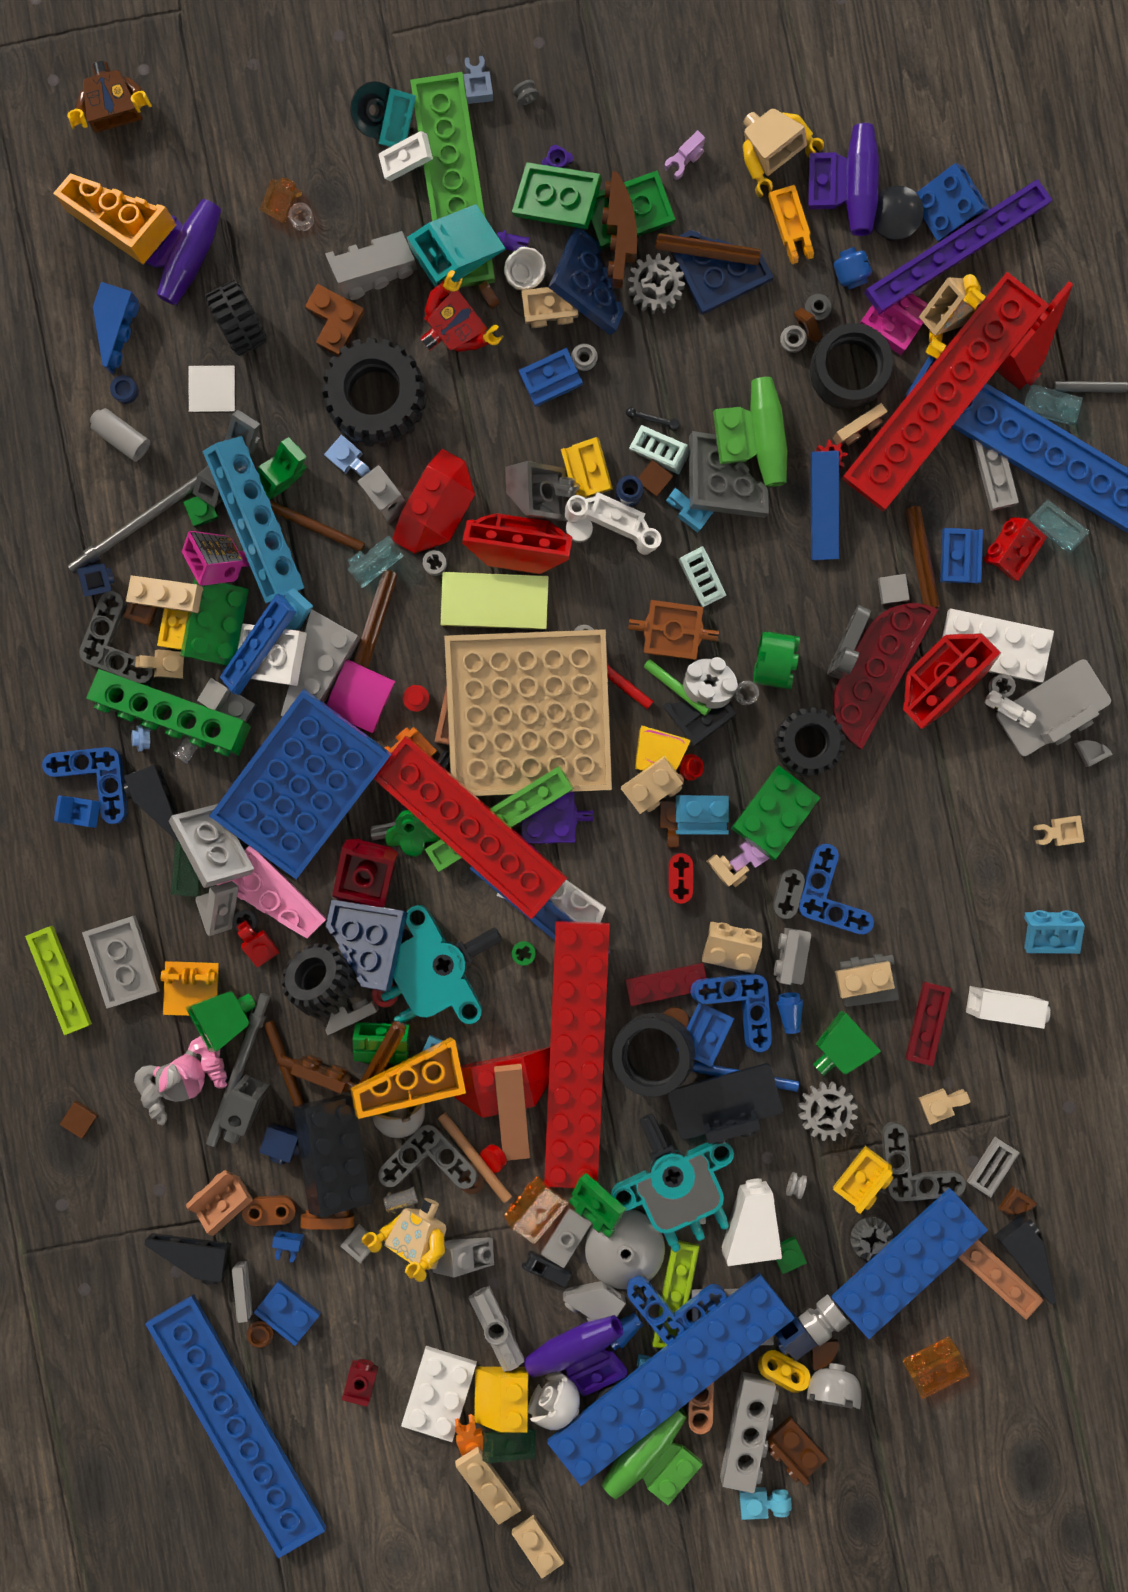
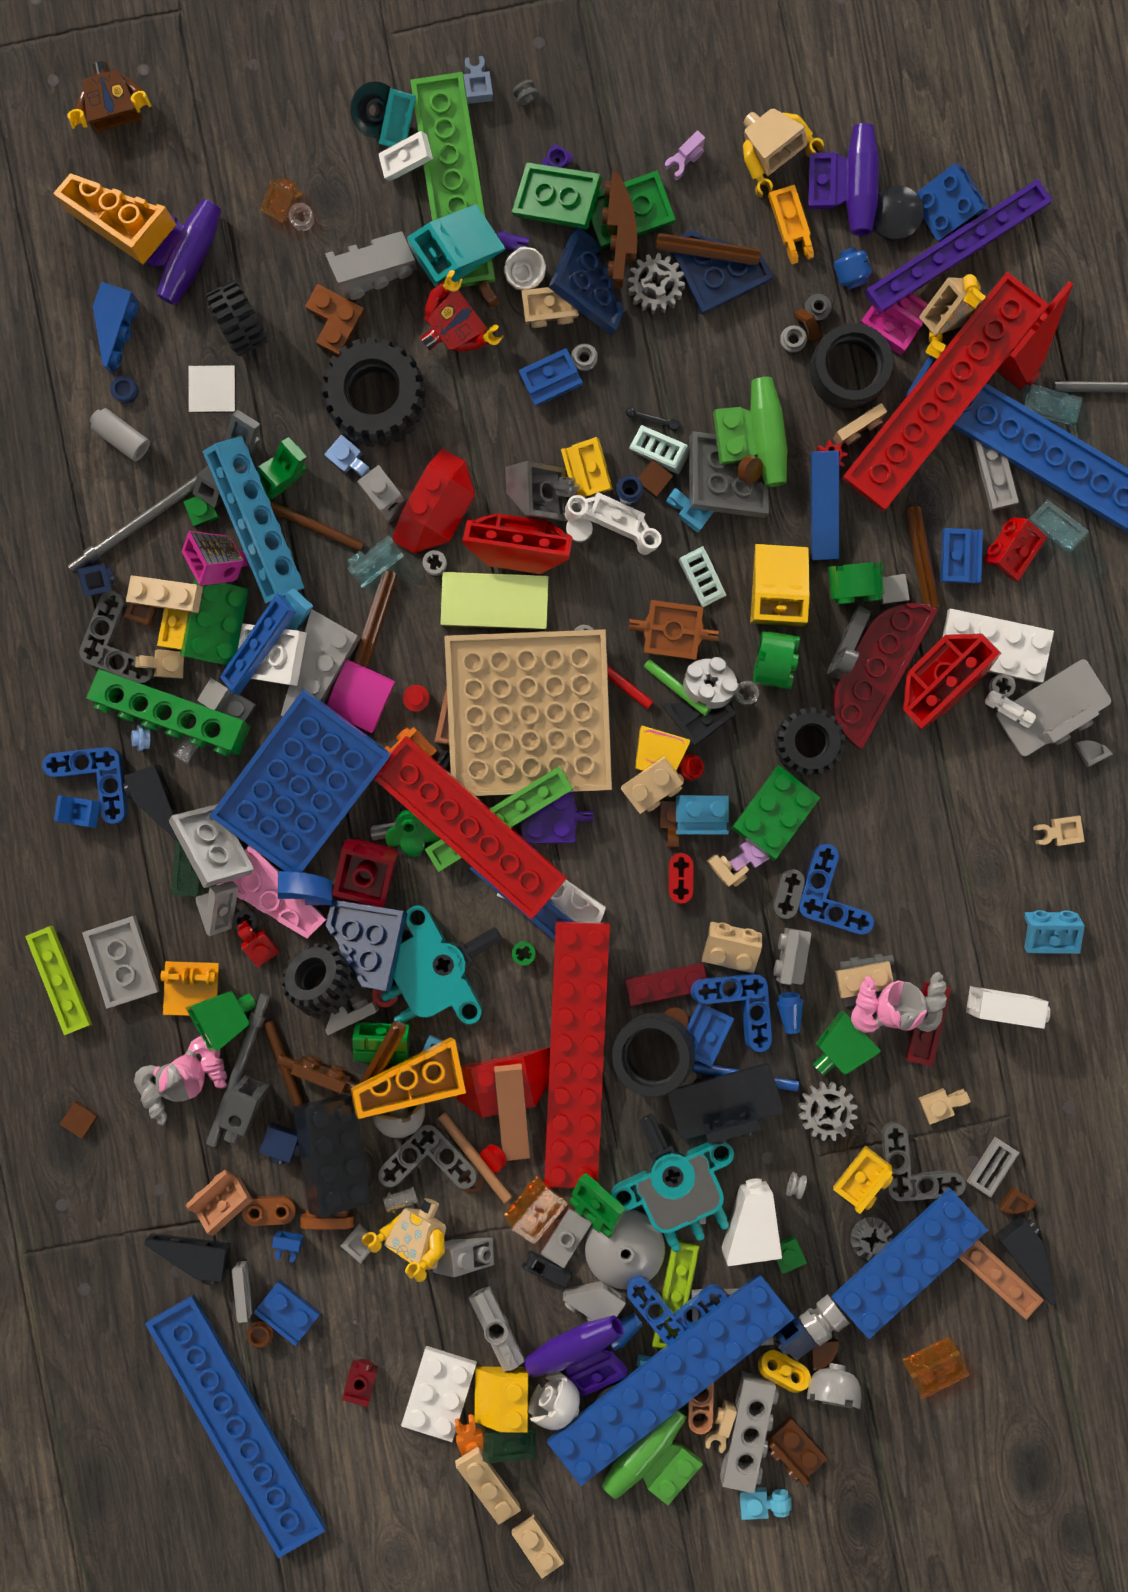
none -> blue slope [278,871,332,905]
none -> tan plate [705,1399,737,1453]
none -> reddish brown tile [738,455,763,484]
none -> yellow slope [750,544,809,627]
none -> green brick [828,562,885,604]
none -> hair [851,972,947,1033]

